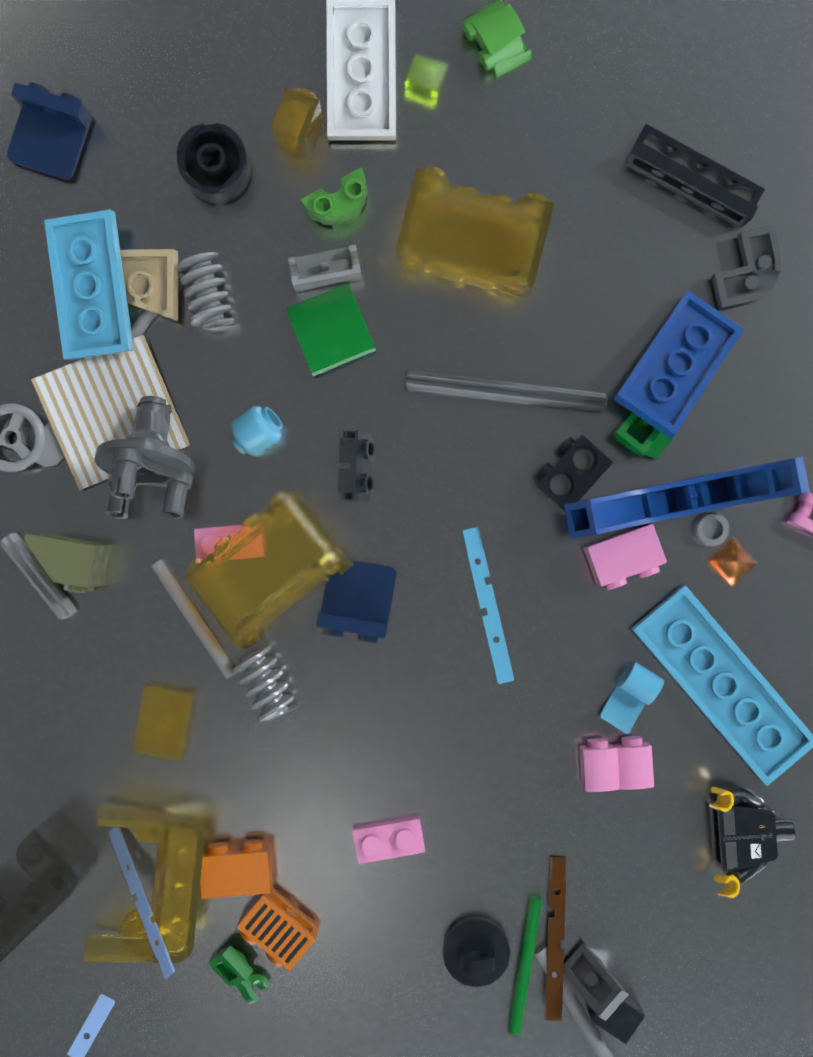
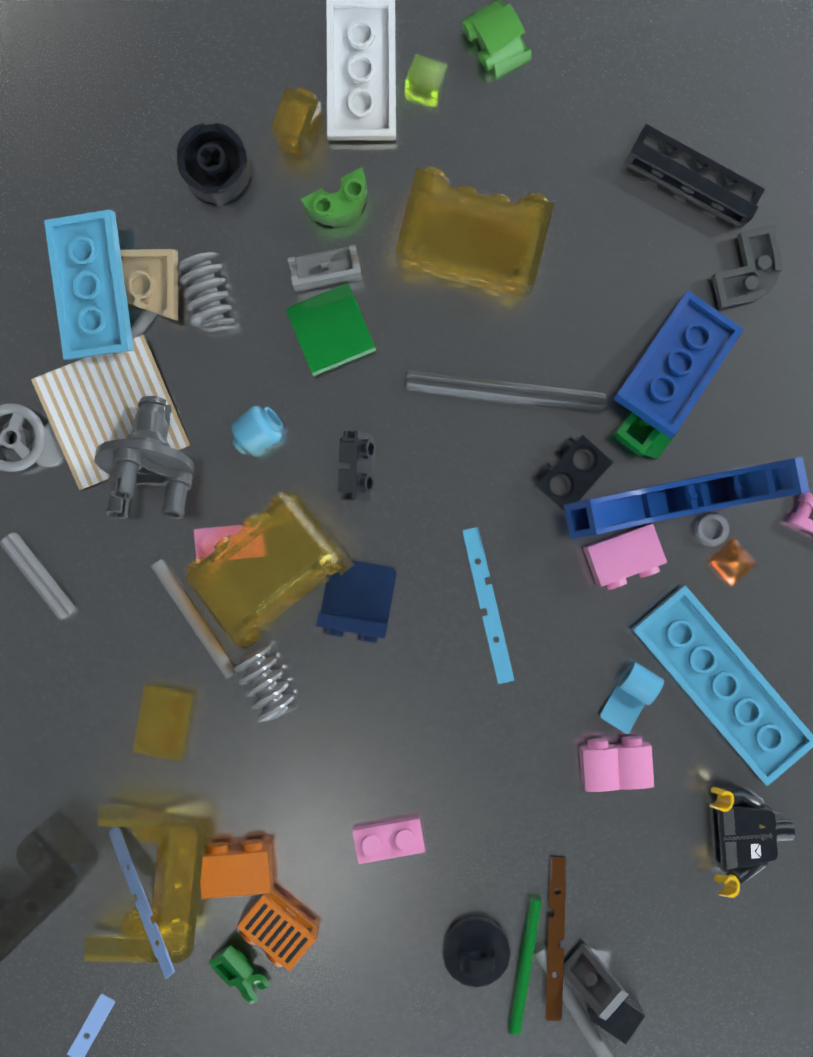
dark blue bracket [6,82,92,180] -> none
olive slope [24,533,112,593] -> none

